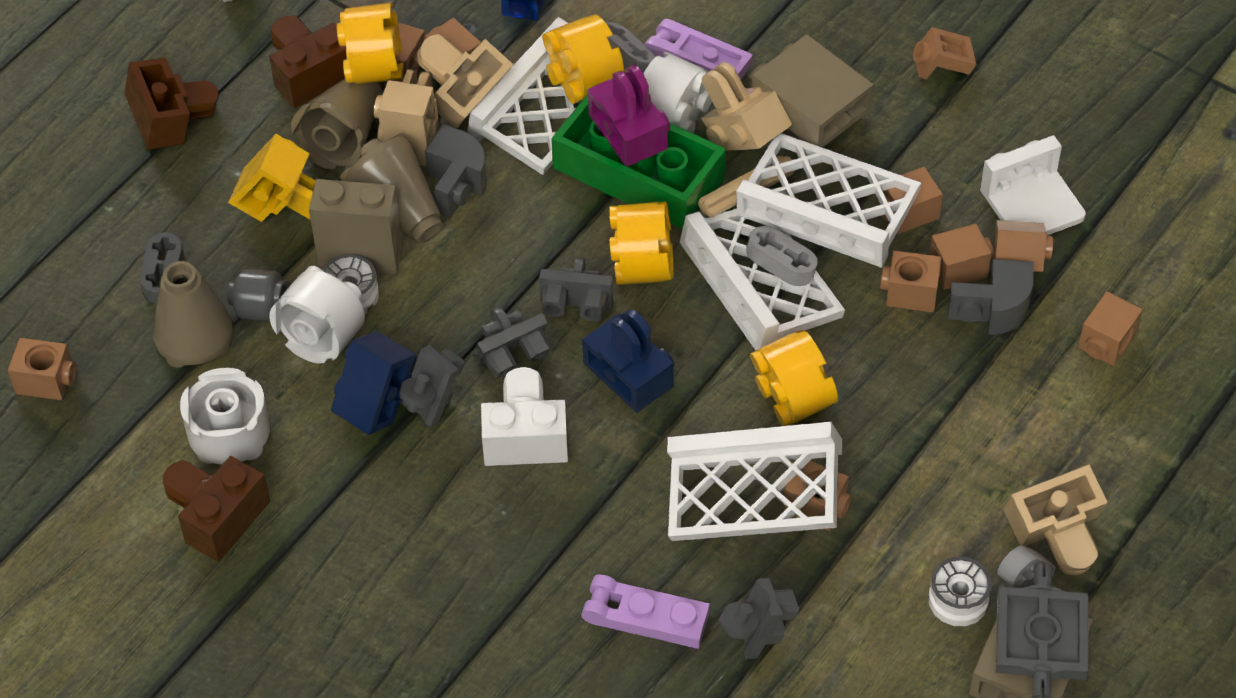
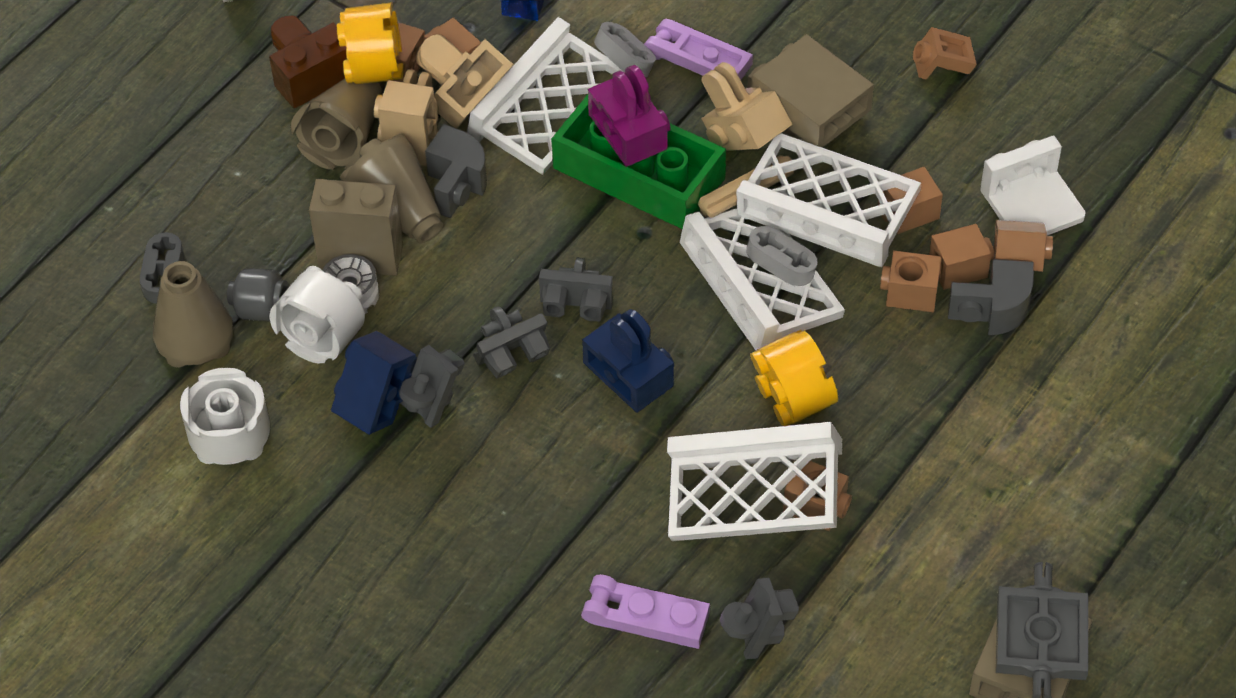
medium nougat brick [8,338,77,400] -> none
reddish brown brick [124,58,218,150] -> none
reddish brown brick [163,455,270,562] -> none
yellow brick [228,134,315,222] -> none
white brick [481,367,568,466] -> none
yellow brick [542,14,624,104] -> none
yellow brick [609,202,674,285] -> none
white brick [643,52,712,133] -> none
white wheel [929,557,992,626] -> none
light grey beam [997,546,1056,588] -> none
tan brick [1003,465,1108,576] -> none
medium nougat brick [1078,291,1143,366] -> none

